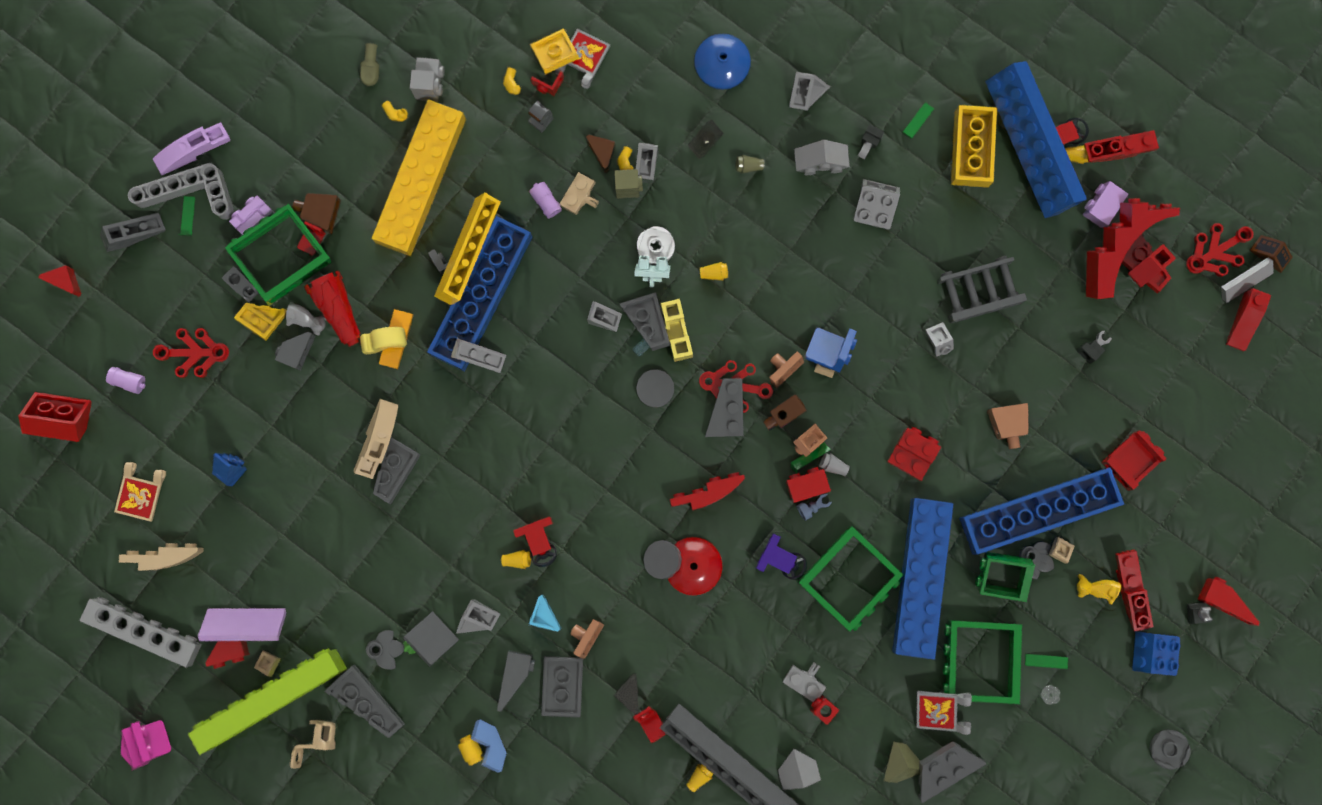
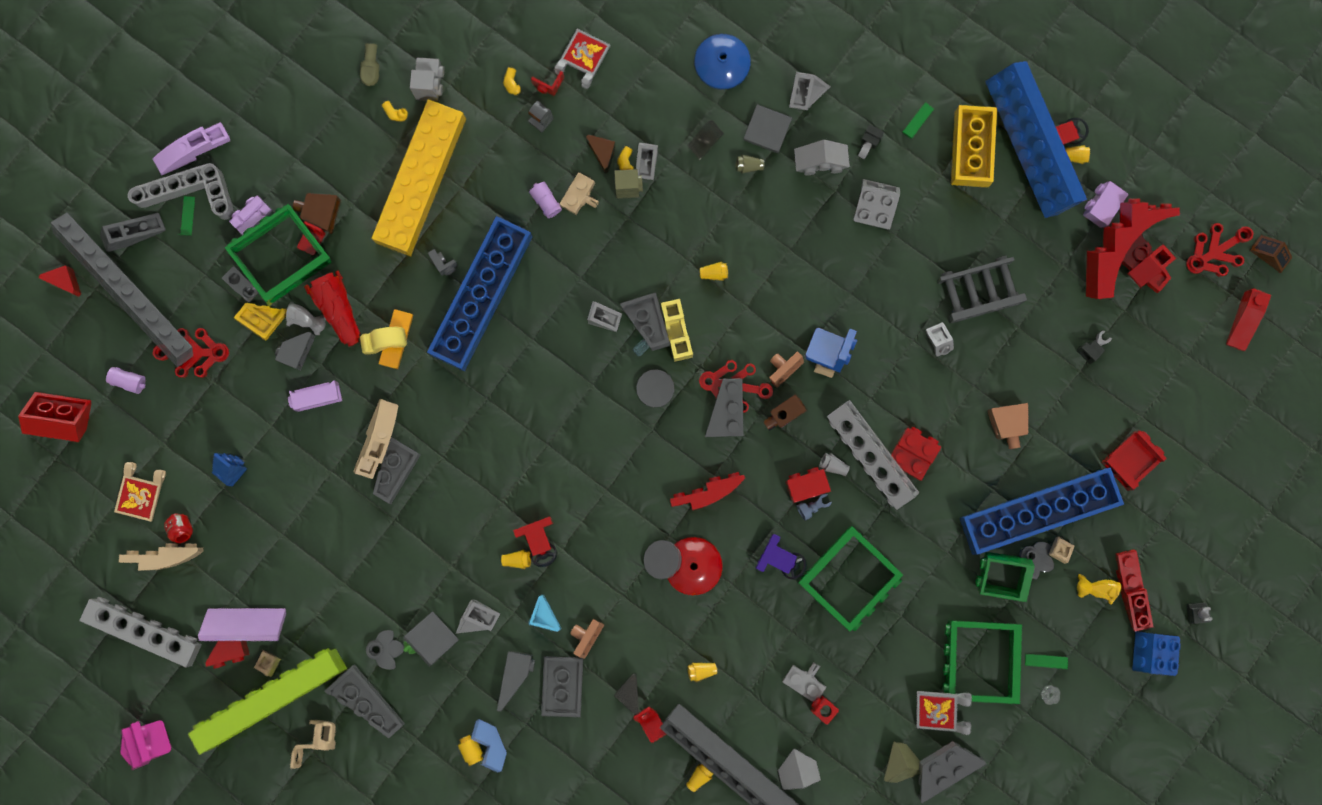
yellow brick [434,192,501,305] -> none
light grey tile [451,338,506,373] -> none
yellow tile [530,29,579,74] -> none
light aqua hips [635,256,670,287] -> none
white plate [637,226,675,265] -> none
green piece [791,442,831,474] -> none
nougat tile [793,424,827,457] -> none
blue brick [892,498,953,660] -> none
red slope [1084,130,1159,162] -> none
dark grey tile [1149,729,1191,770] -> none
red slope [1198,577,1260,626] -> none
light grey tile [1221,257,1273,303] -> none
none -> dark grey brick [51,213,193,367]
none -> red head [164,514,193,543]
none -> lavender window [288,381,342,412]
none -> yellow cone [687,663,717,682]
none -> dark grey tile [743,105,792,153]
none -> light grey brick [827,400,919,510]

